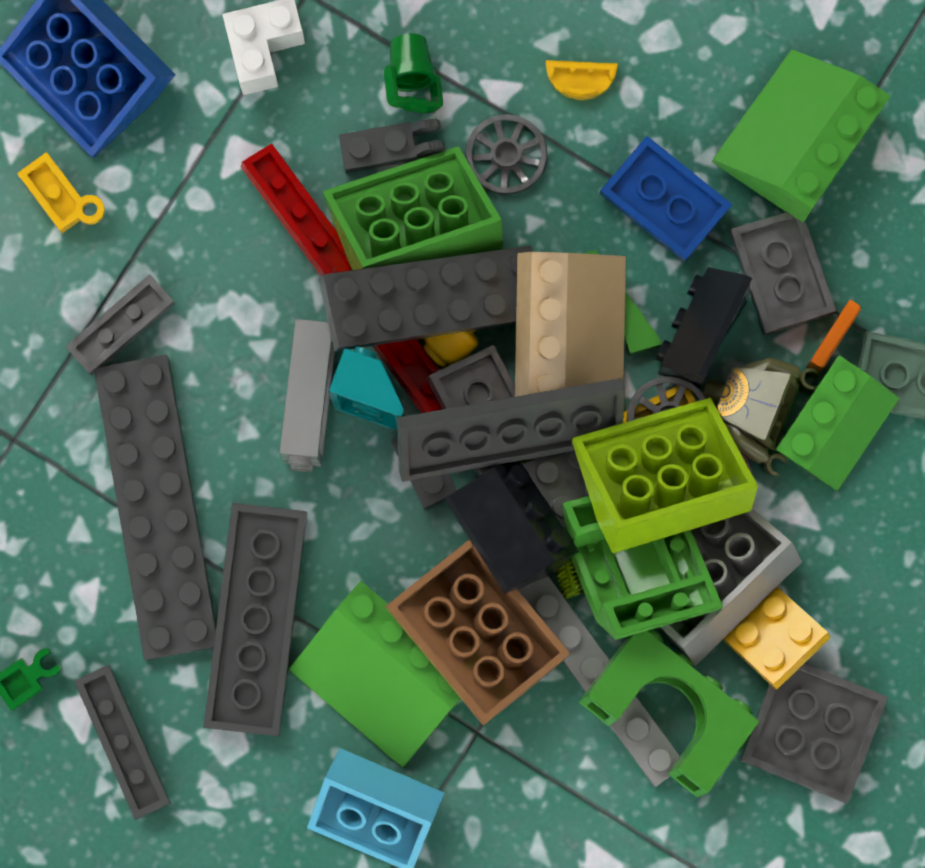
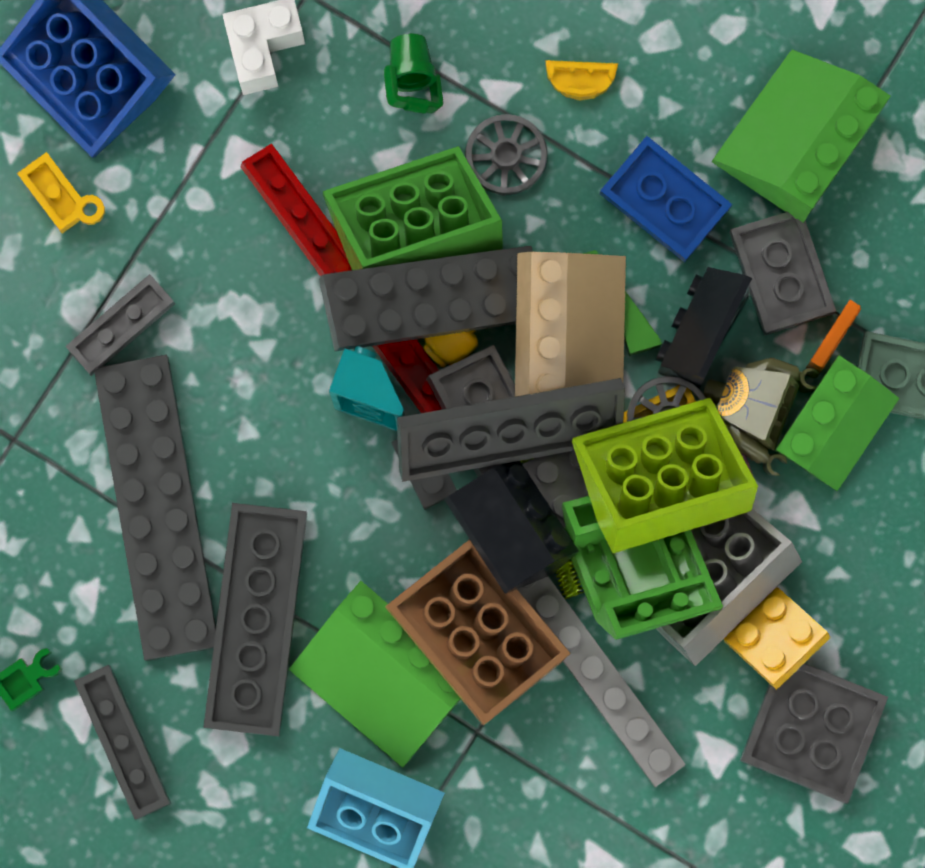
light grey window [280,319,335,472] -> none
dark grey hinge [339,118,445,173] -> none
bright green arch [579,629,759,798] -> none

